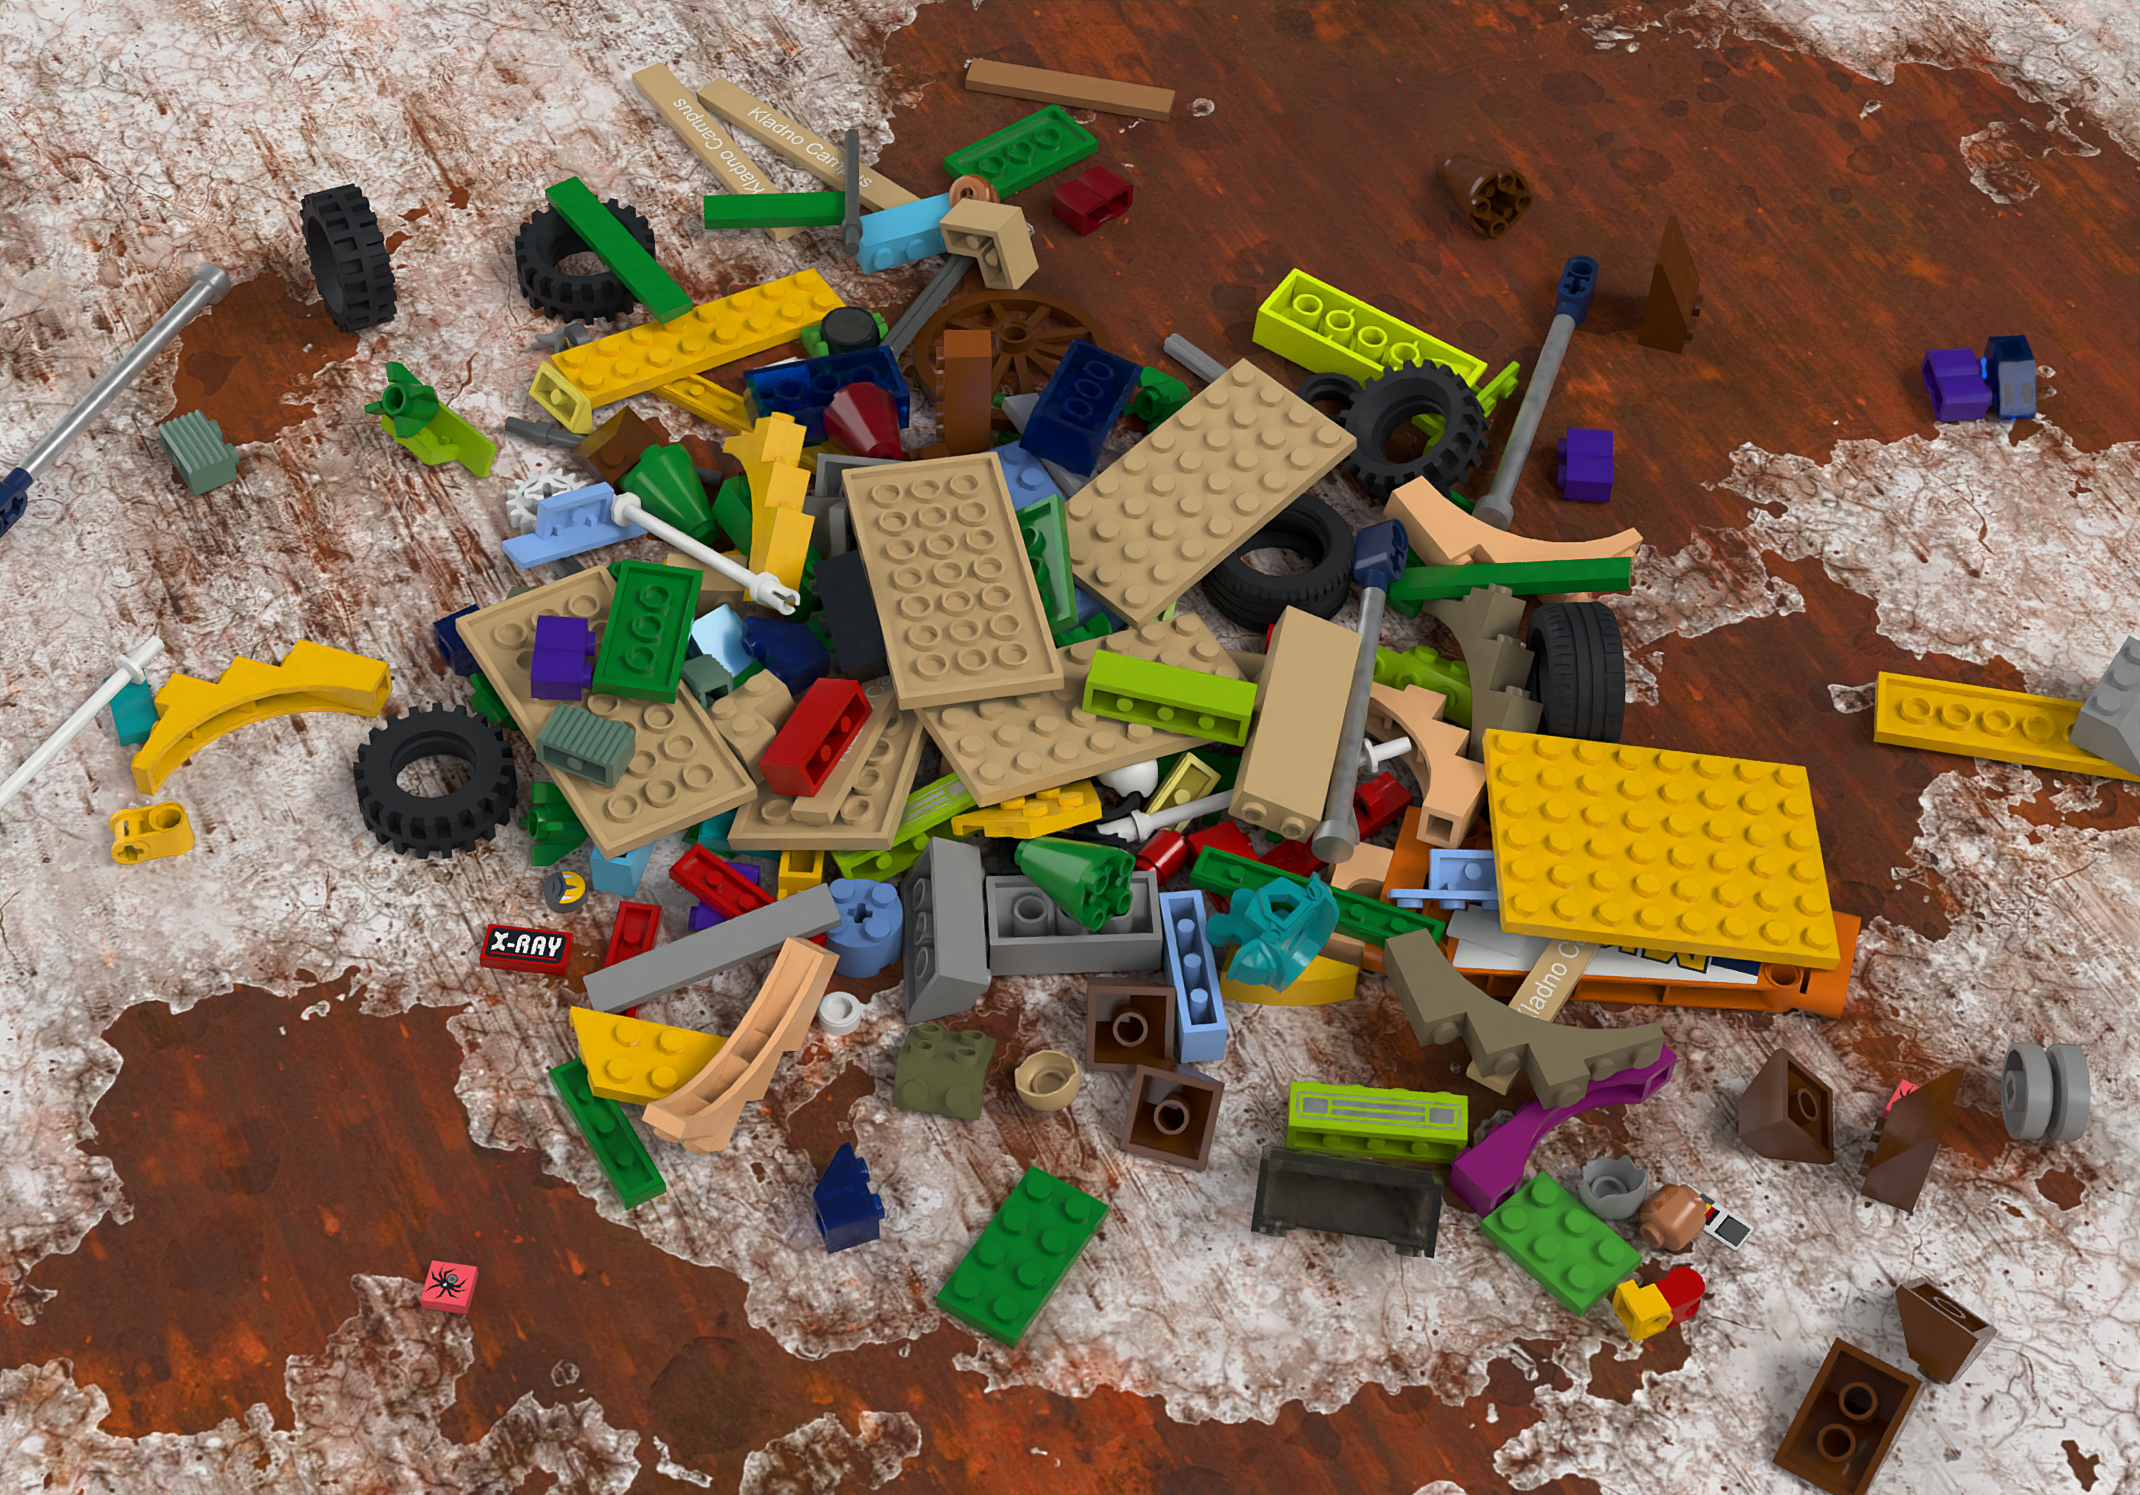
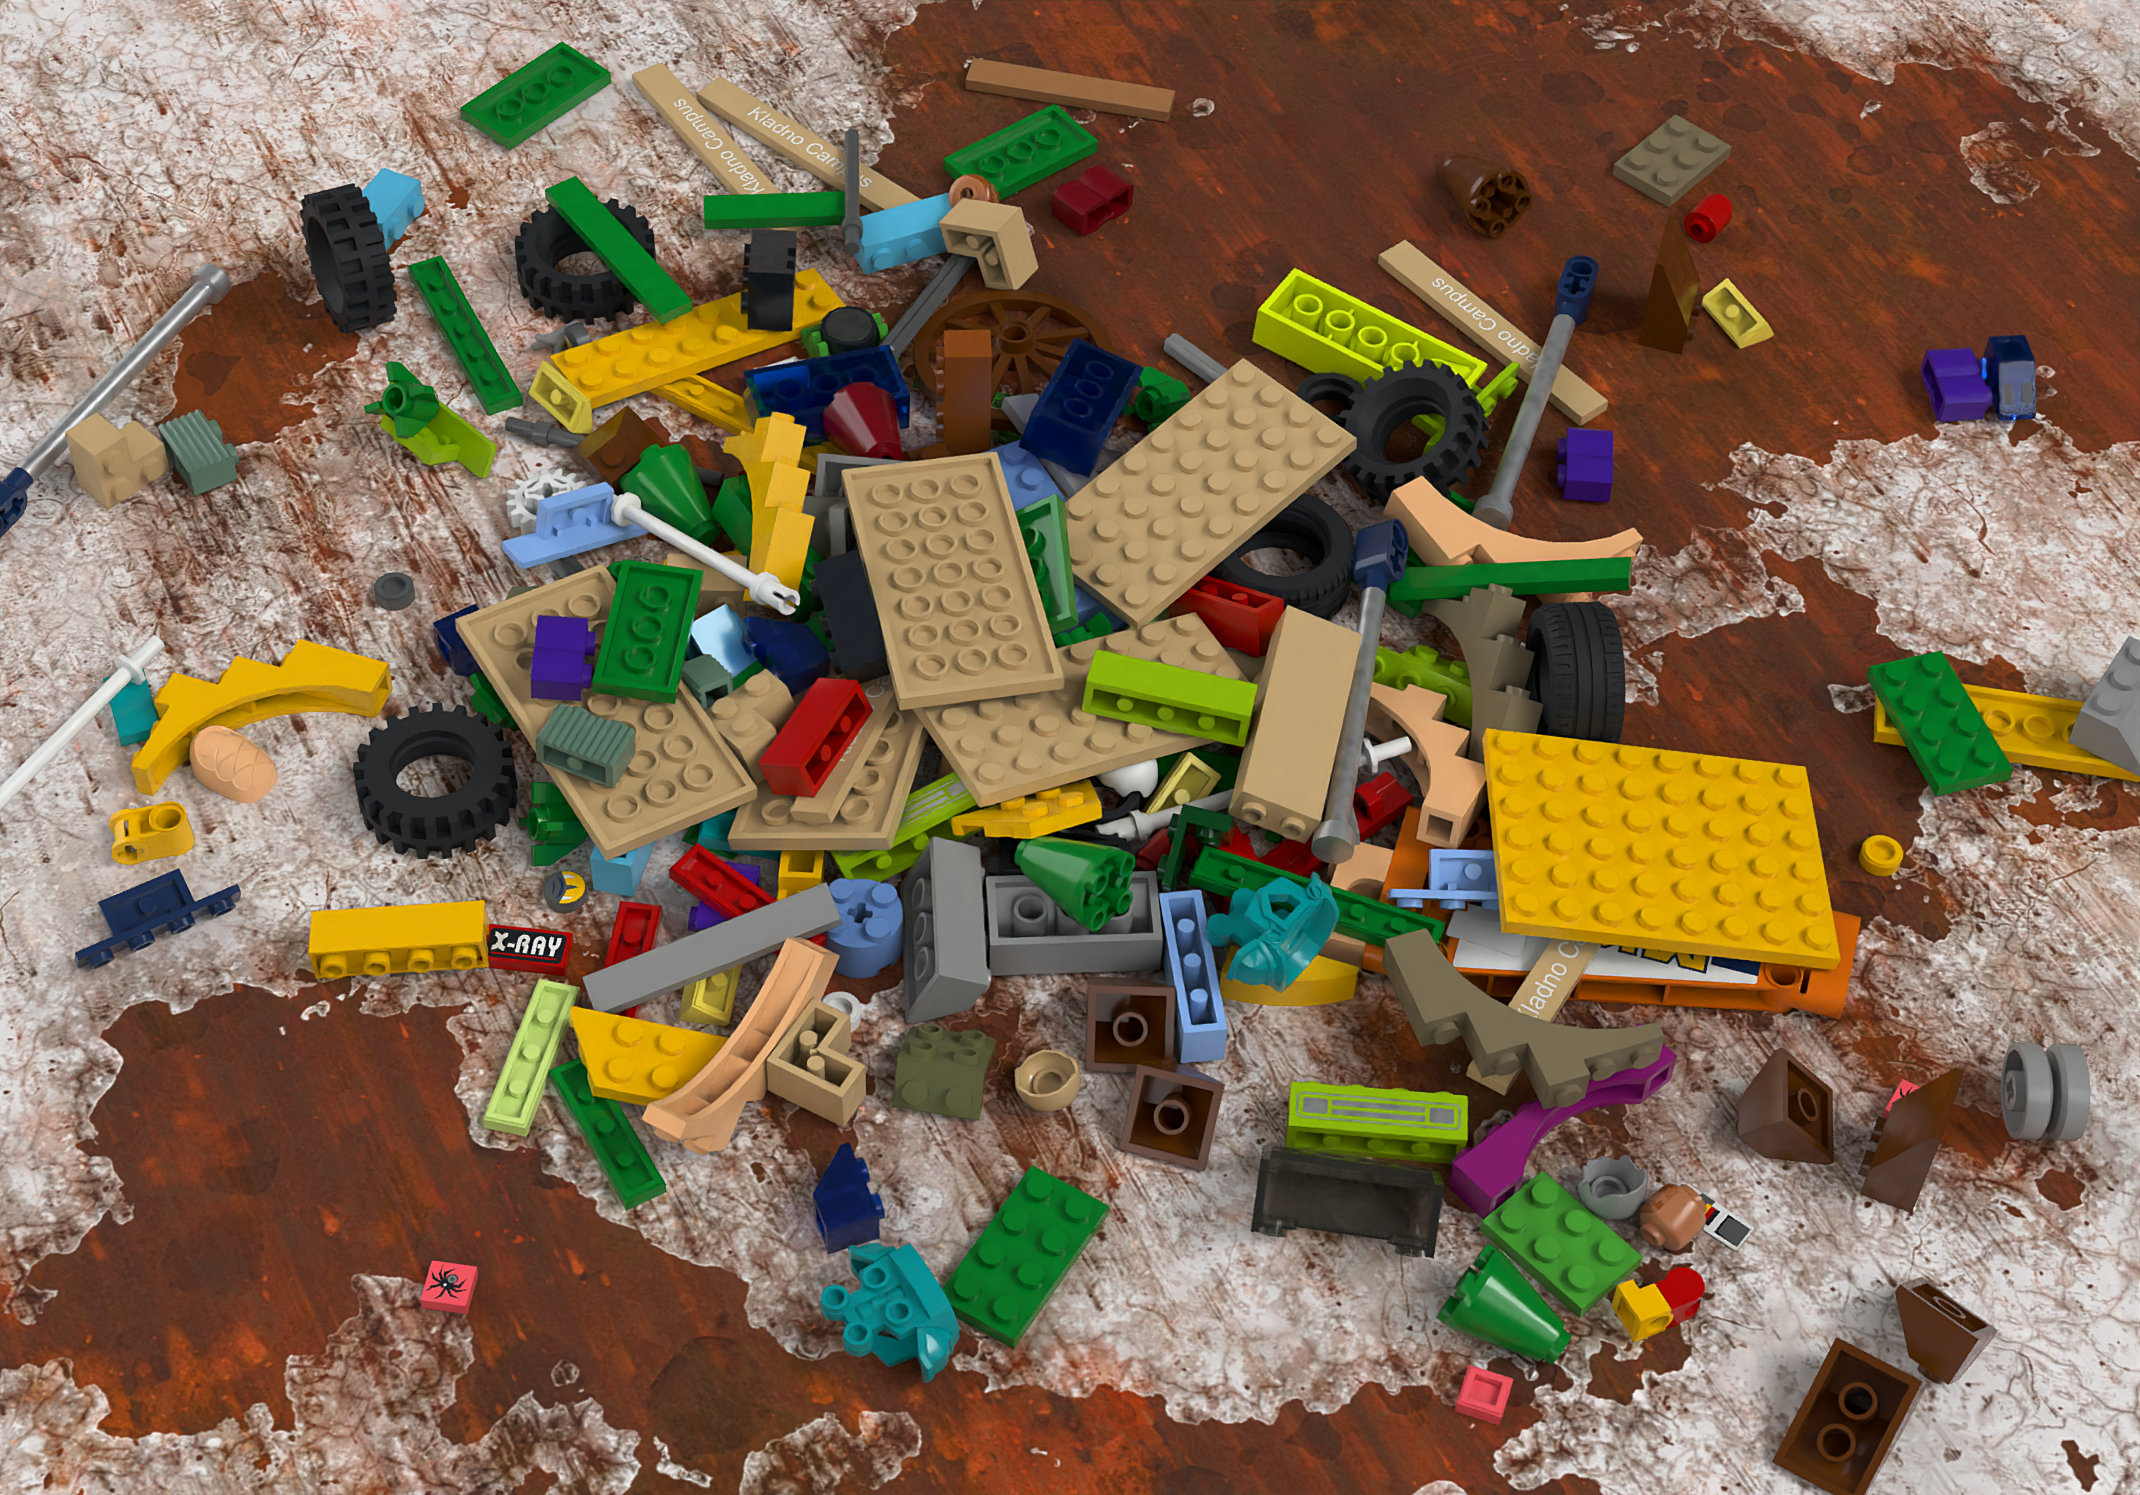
none -> tan brick [65,412,170,510]
none -> dark blue bracket [75,868,241,970]
none -> light nougat piece [189,725,278,804]
none -> yellow brick [308,900,490,979]
none -> medium azure brick [362,168,425,251]
none -> dark grey tile [374,572,415,611]
none -> green tile [407,255,523,416]
none -> green plate [460,41,611,150]
none -> yellowish green tile [483,979,581,1137]
none -> light yellow slope [678,964,742,1026]
none -> black wedge [740,229,797,332]
none -> tan brick [766,998,866,1127]
none -> teal piece [820,1243,960,1383]
none -> dark green bracket [1156,804,1235,893]
none -> red brick [1168,575,1284,657]
none -> tan tile [1378,240,1608,426]
none -> green cone [1436,1242,1572,1365]
none -> coral tile [1455,1365,1514,1426]
none -> dark tan plate [1612,114,1732,207]
none -> red brick [1684,193,1733,243]
none -> light yellow slope [1702,278,1774,349]
none -> yellow tile [1859,835,1903,876]
none -> green plate [1866,650,2013,797]

